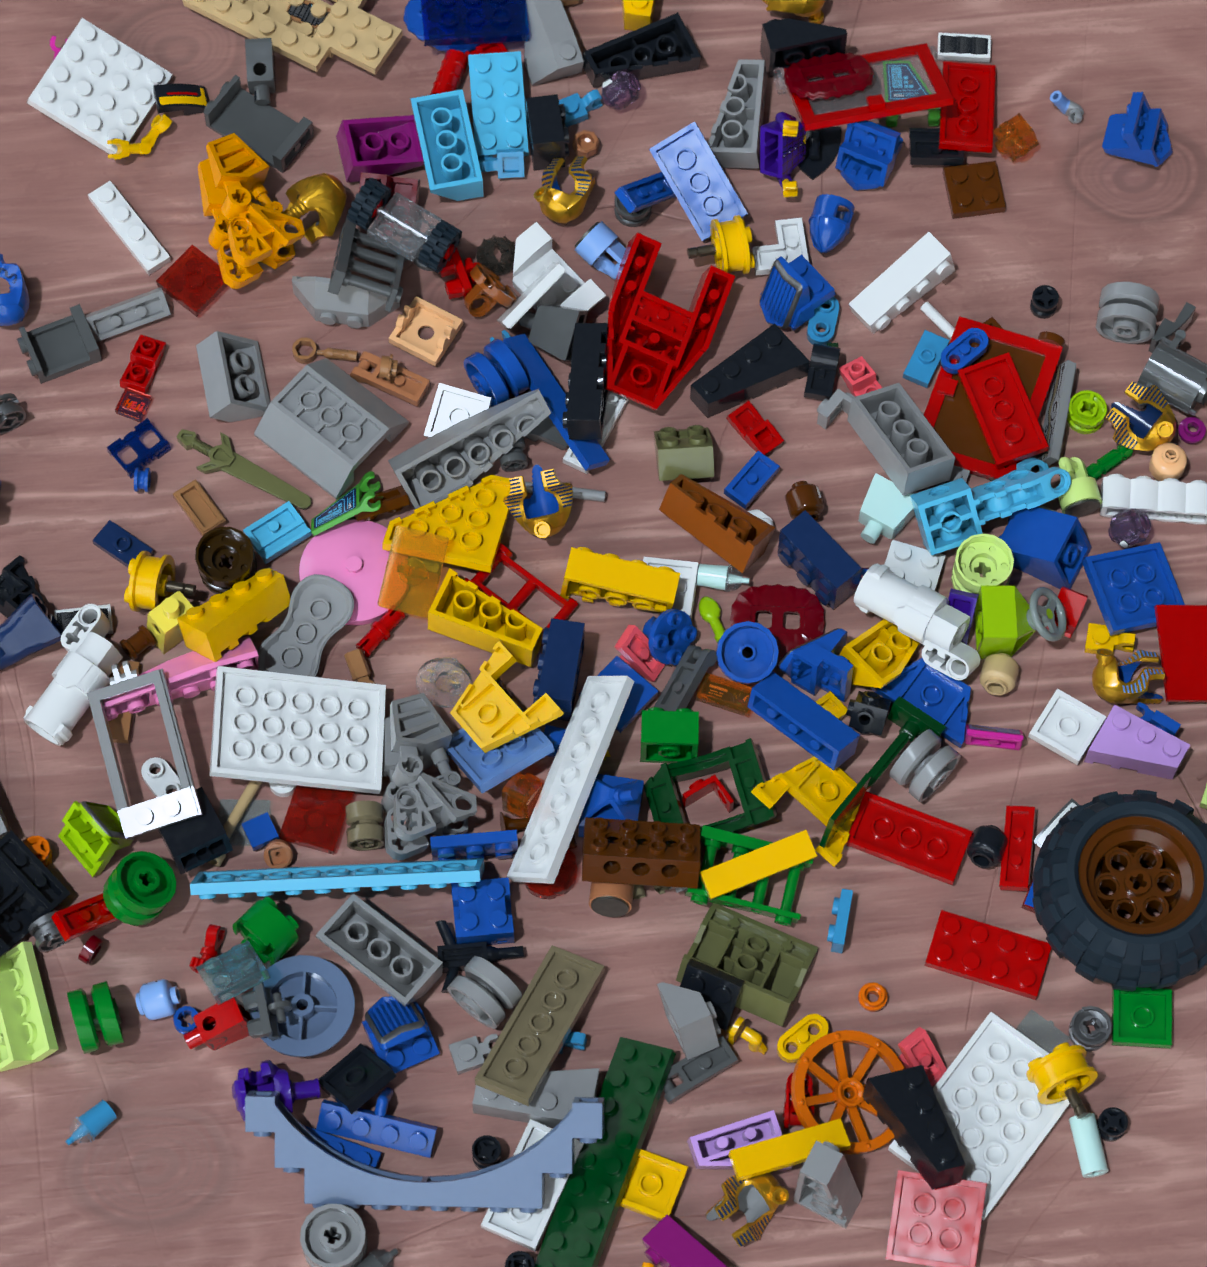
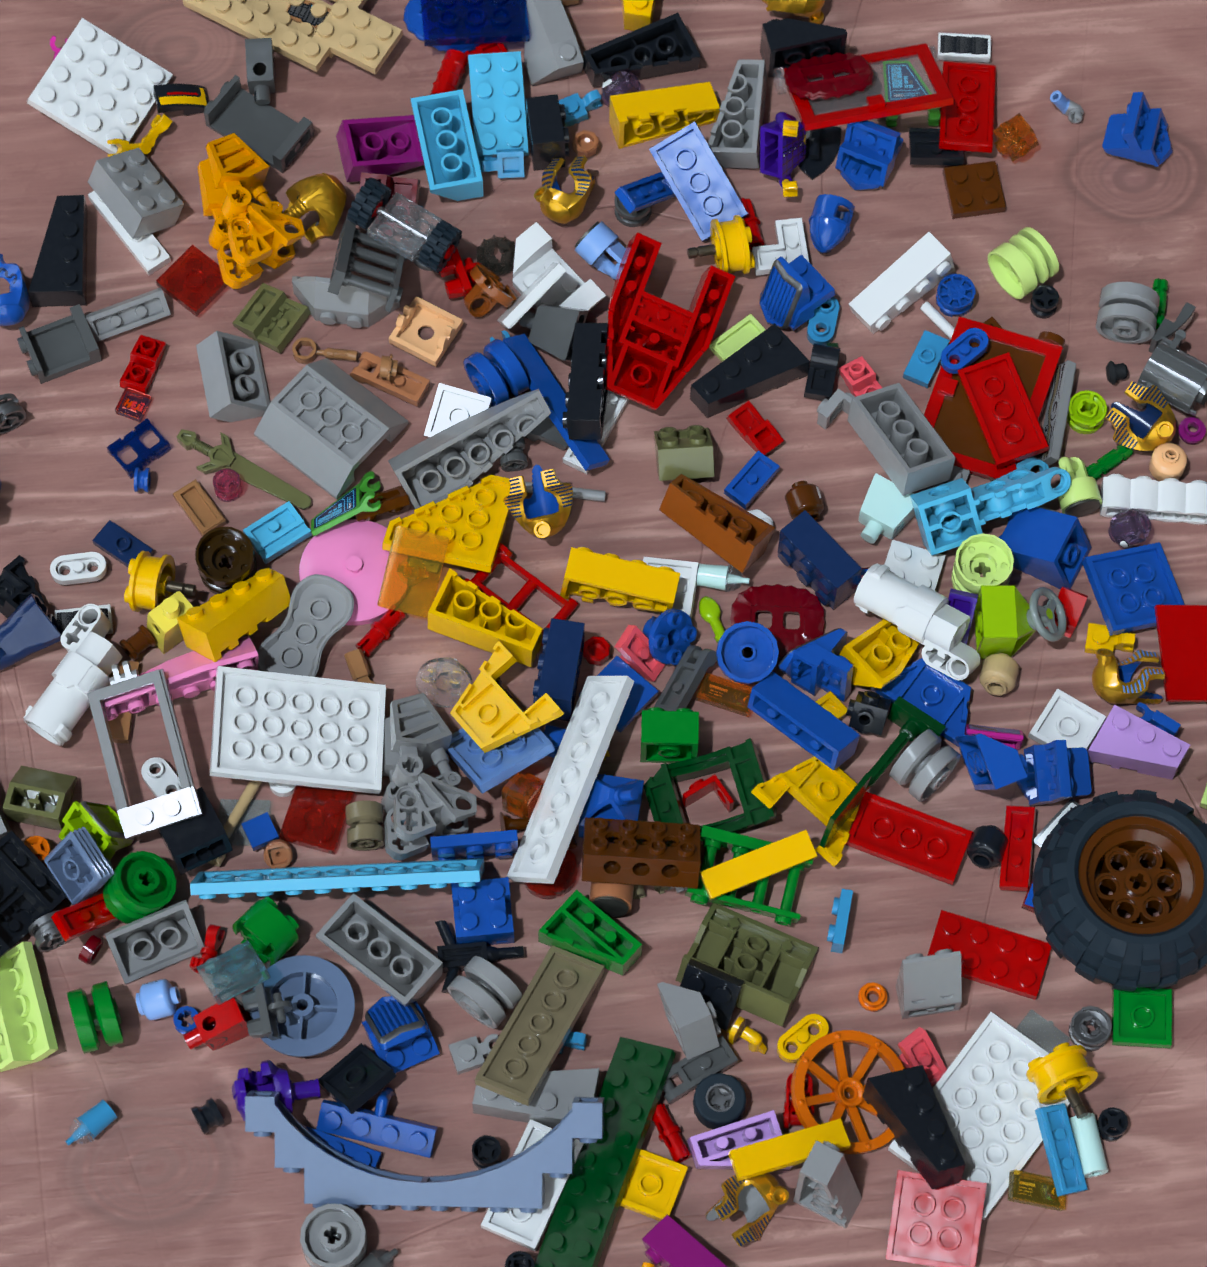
none -> olive slope [3,766,77,831]
none -> black wedge [28,195,88,307]
none -> sand blue brick [44,827,114,905]
none -> white plate [50,552,107,585]
none -> light grey brick [88,148,184,239]
none -> light grey slope [105,900,204,984]
none -> black wheel [191,1098,225,1135]
none -> clear pink wheel [213,468,242,502]
none -> olive slope [232,283,311,354]
none -> green wedge [538,889,642,976]
none -> red tile [583,636,610,665]
none -> yellow wedge [609,82,720,149]
none -> red pin [652,1103,692,1163]
none -> black wheel [693,1073,747,1130]
none -> yellowish green tile [709,314,766,362]
none -> red axle [741,198,764,250]
none -> light grey slope [896,949,962,1019]
none -> blue wheel [936,274,975,317]
none -> blue slope [955,733,1028,790]
none -> yellowish green wheel [988,227,1059,299]
none -> clear yellow tile [1008,1170,1066,1211]
none -> blue piece [1016,740,1092,806]
none -> dark azure tile [1035,1103,1088,1197]
none -> black piece [1106,361,1128,385]
none -> green axle [1152,278,1168,330]

